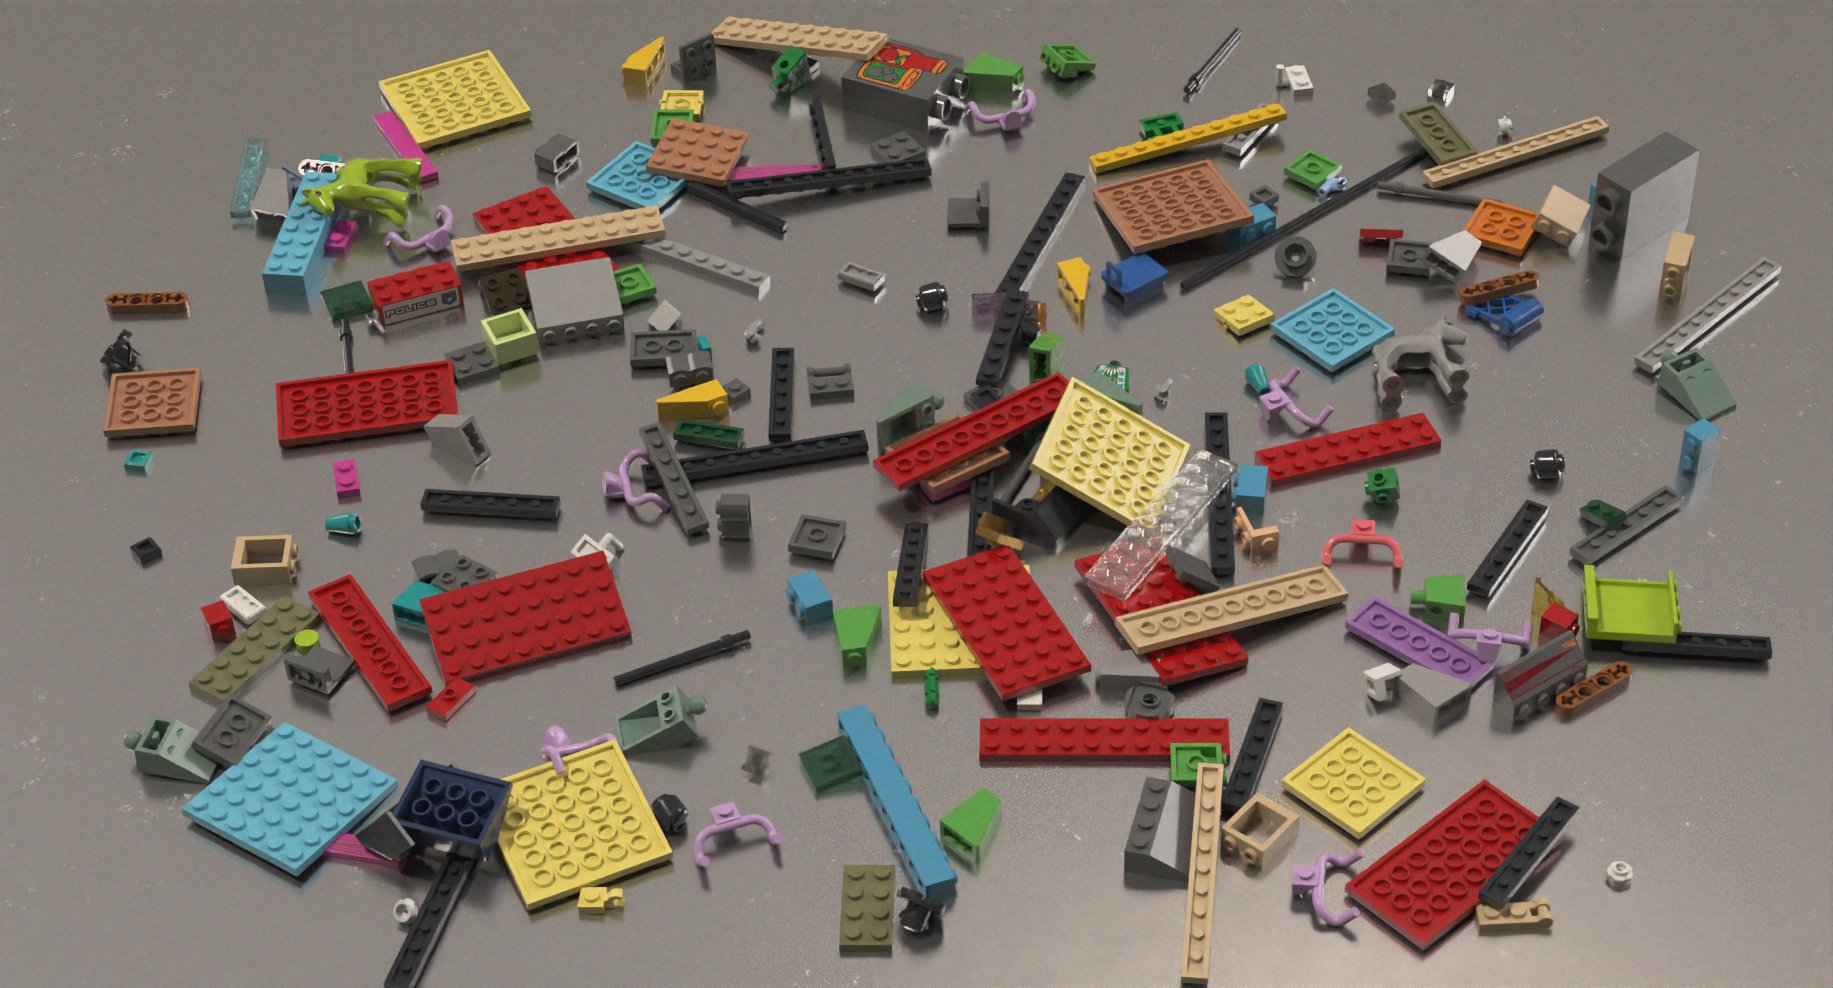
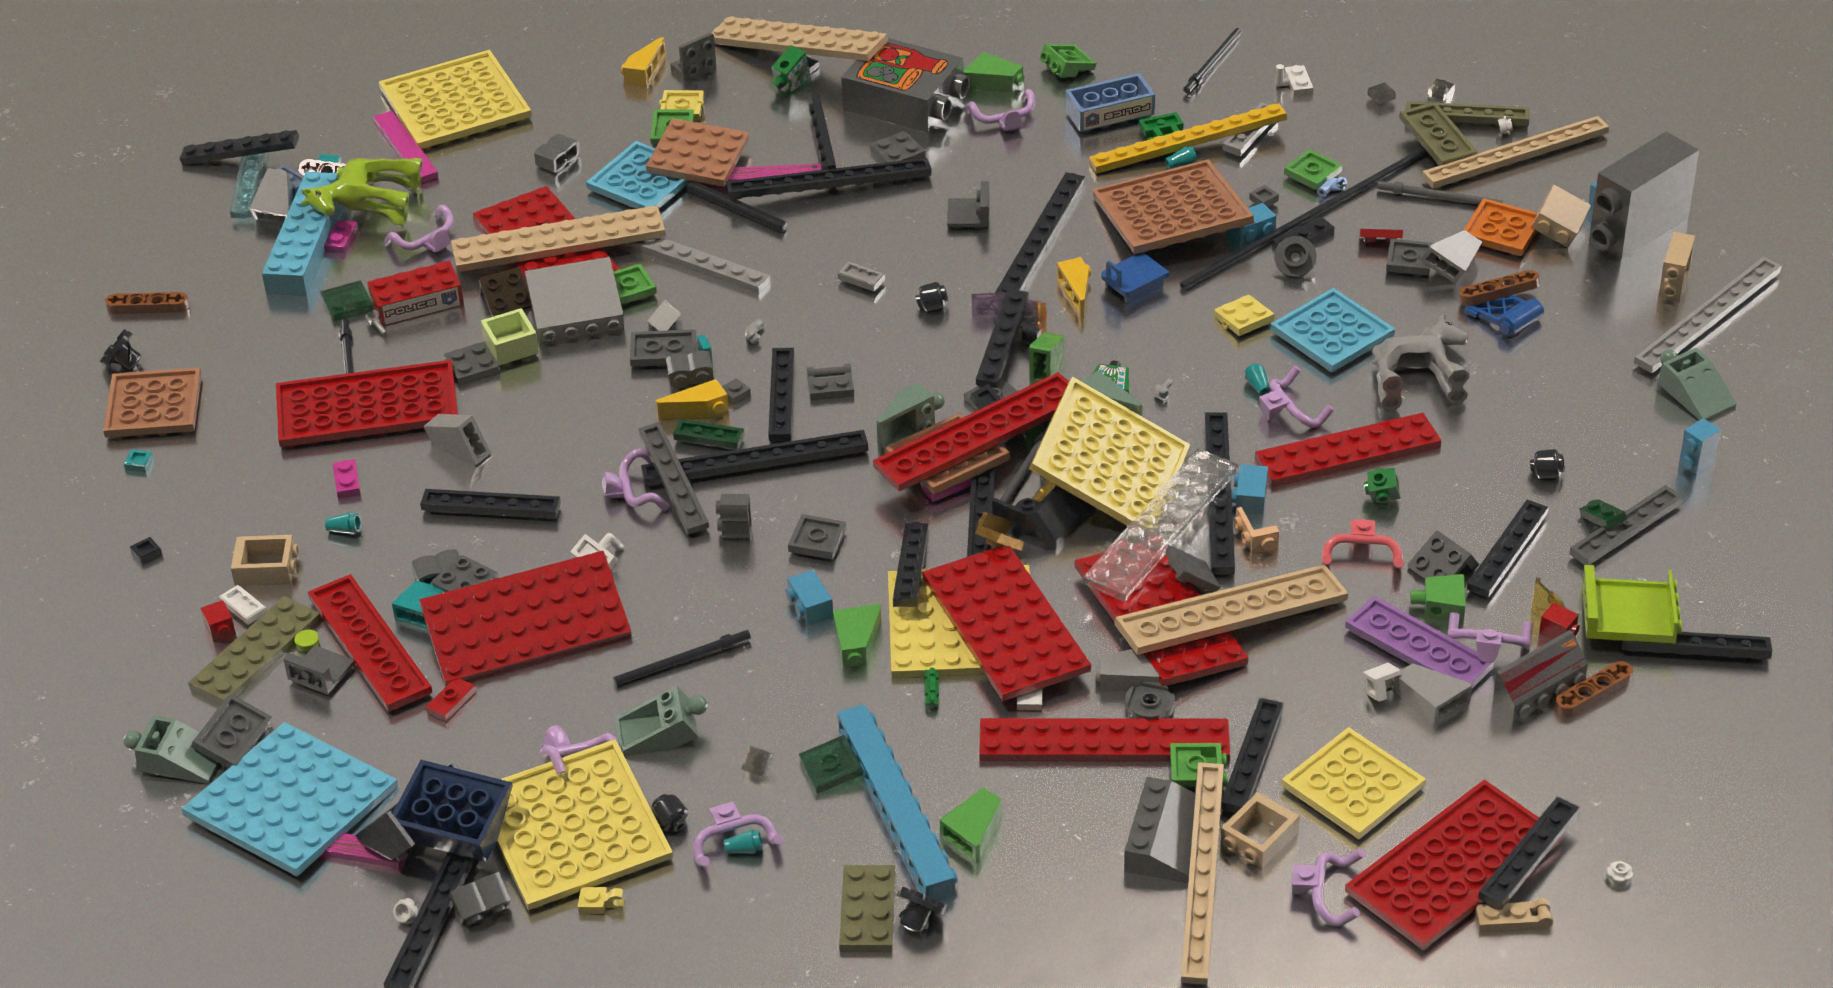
none -> black plate [179,130,299,165]
none -> dark grey brick [450,872,511,926]
none -> teal cone [724,829,763,854]
none -> medium blue brick [1065,73,1155,132]
none -> teal cone [1165,146,1197,169]
none -> black plate [1272,217,1335,249]
none -> olive plate [1406,101,1529,126]
none -> dark grey bracket [1407,530,1479,580]

